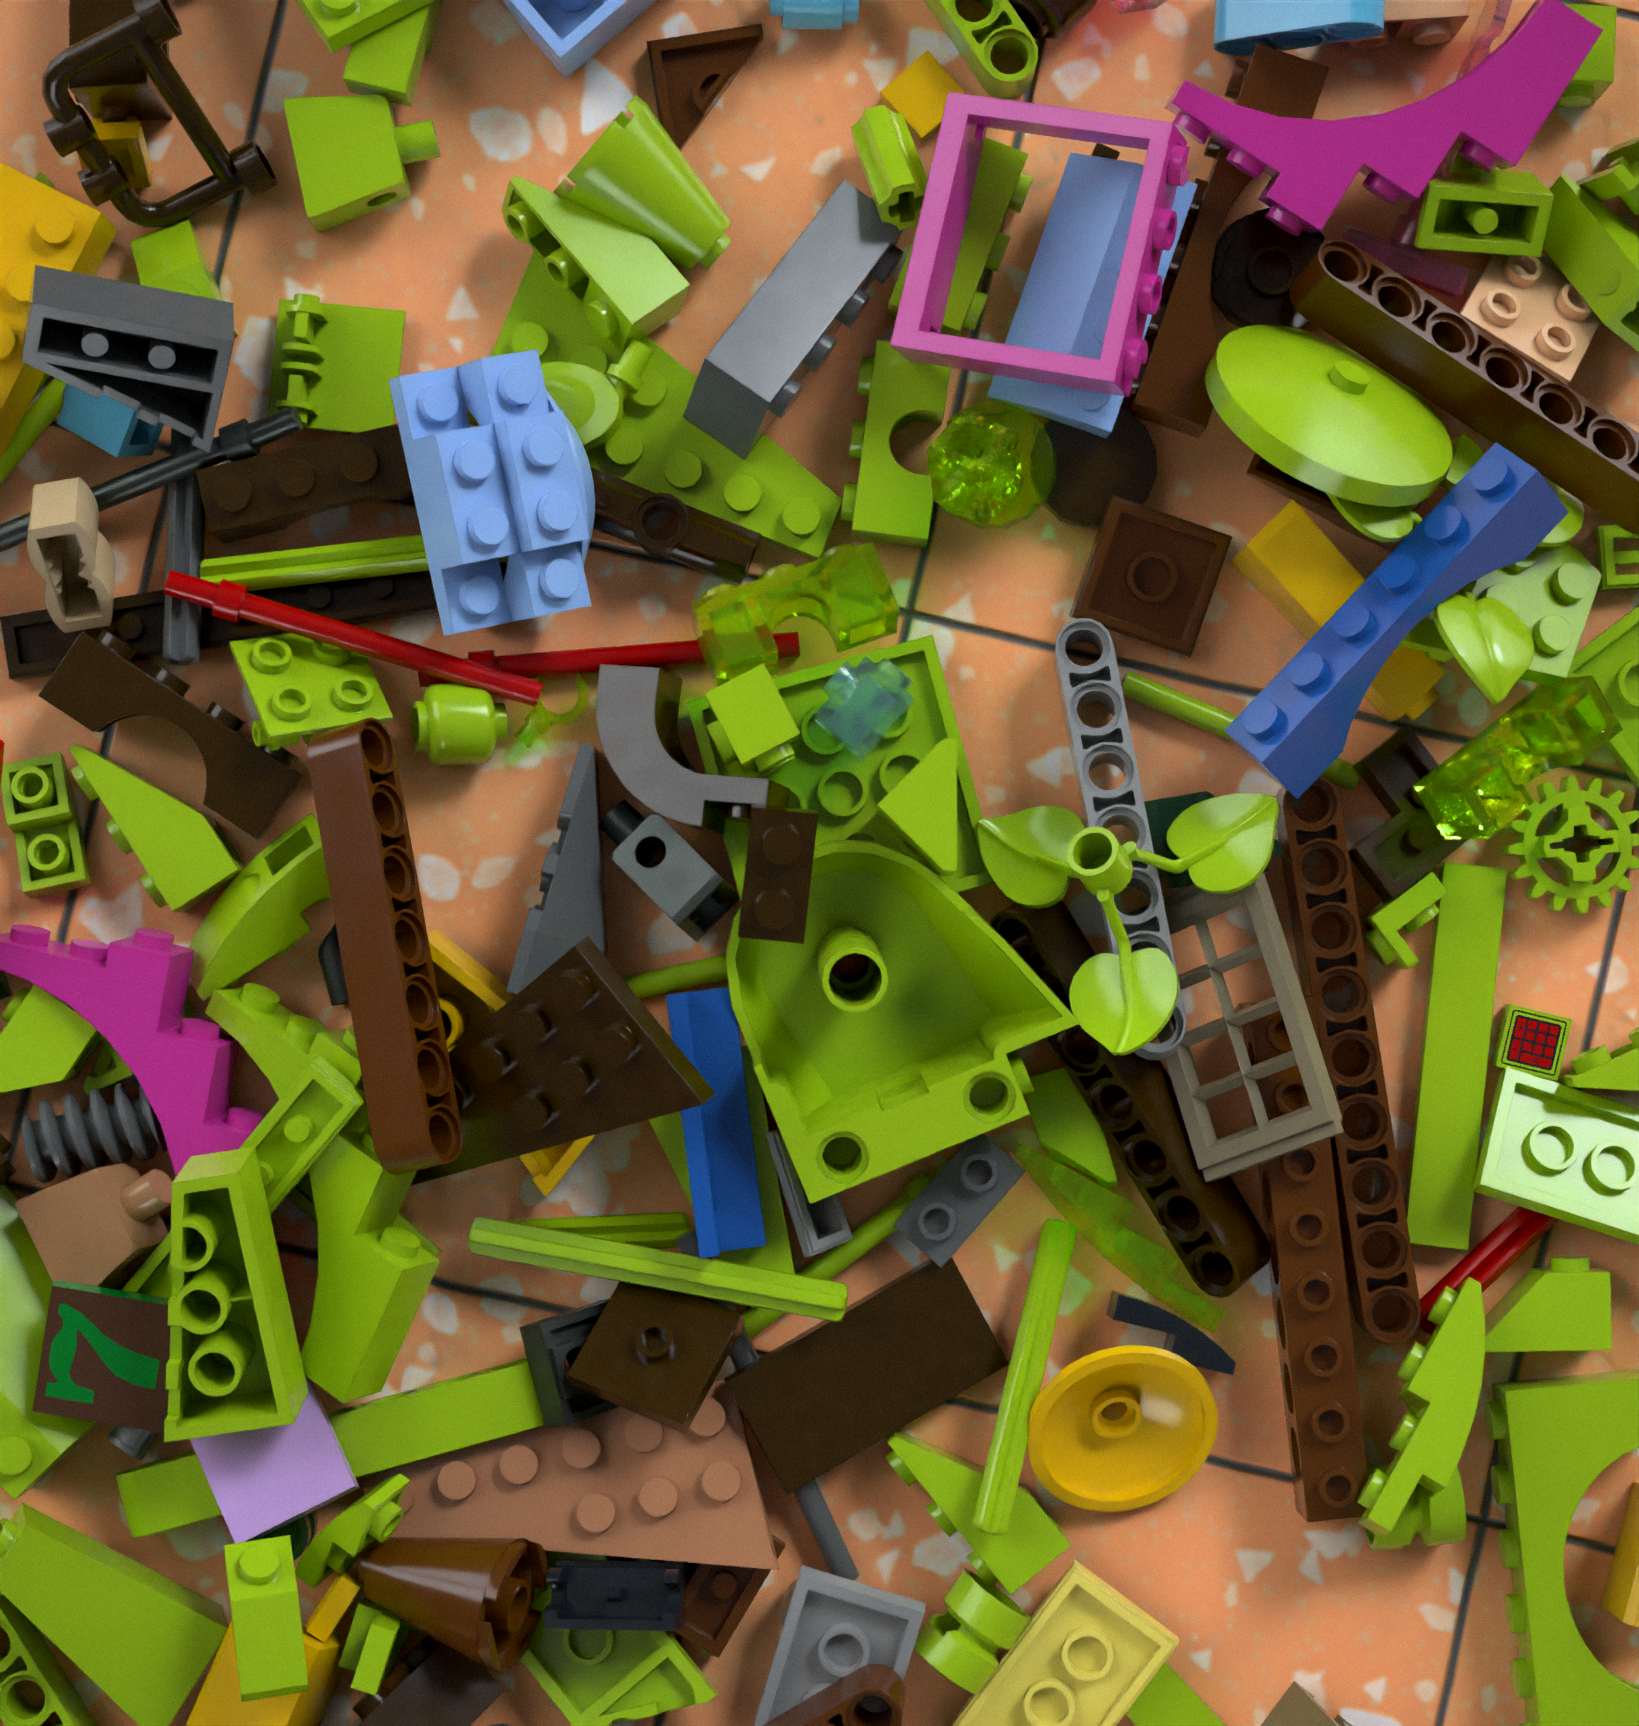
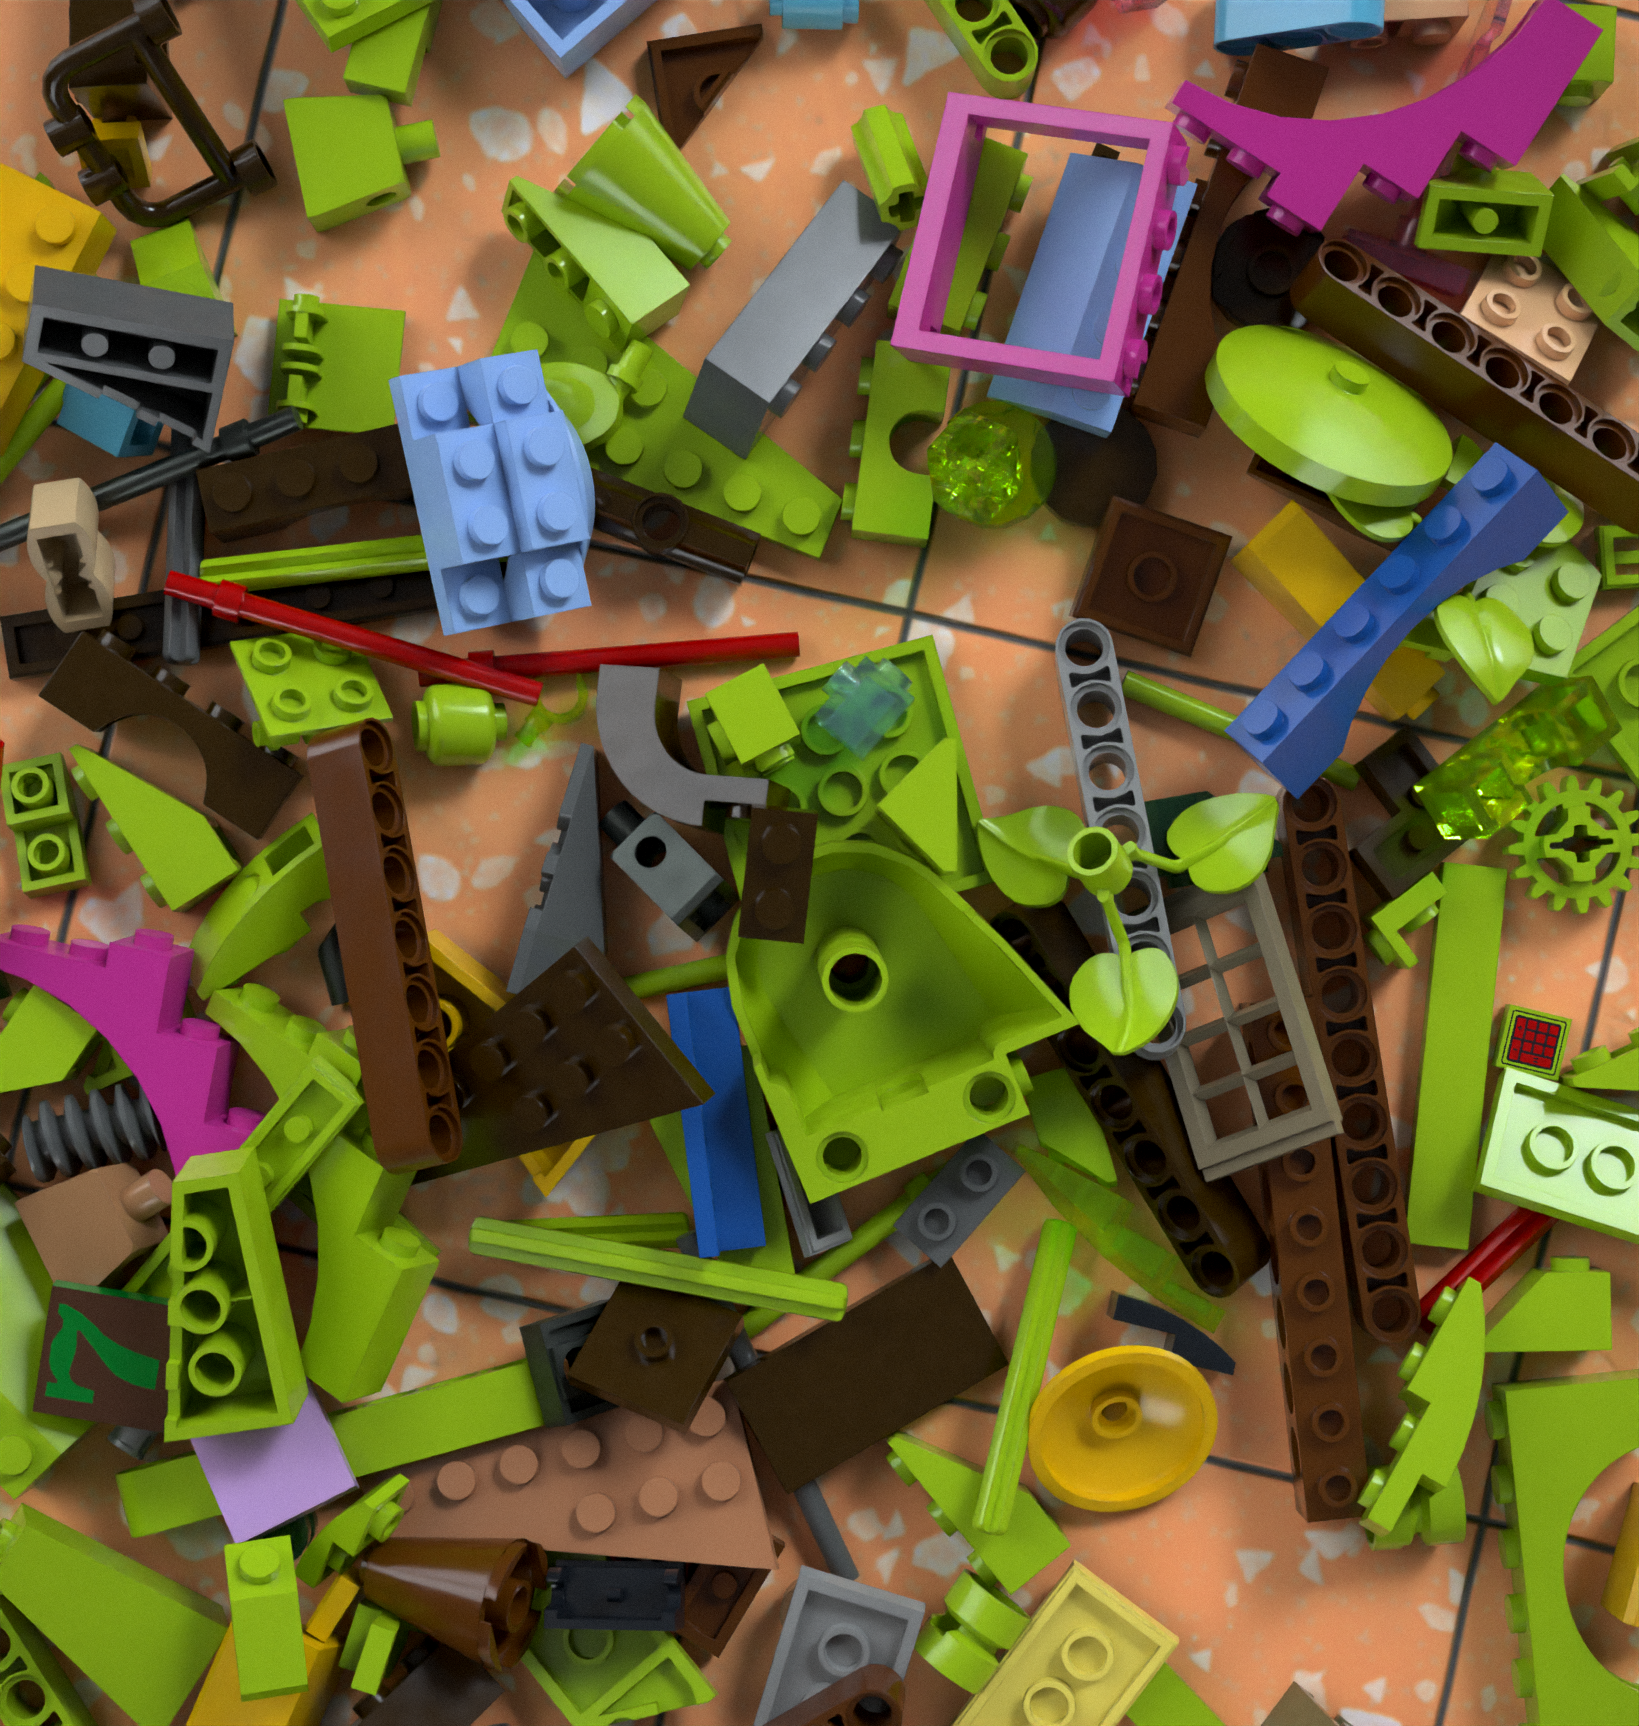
clear neon green arch [691,542,899,688] -> none
yellow tile [880,50,966,144] -> none

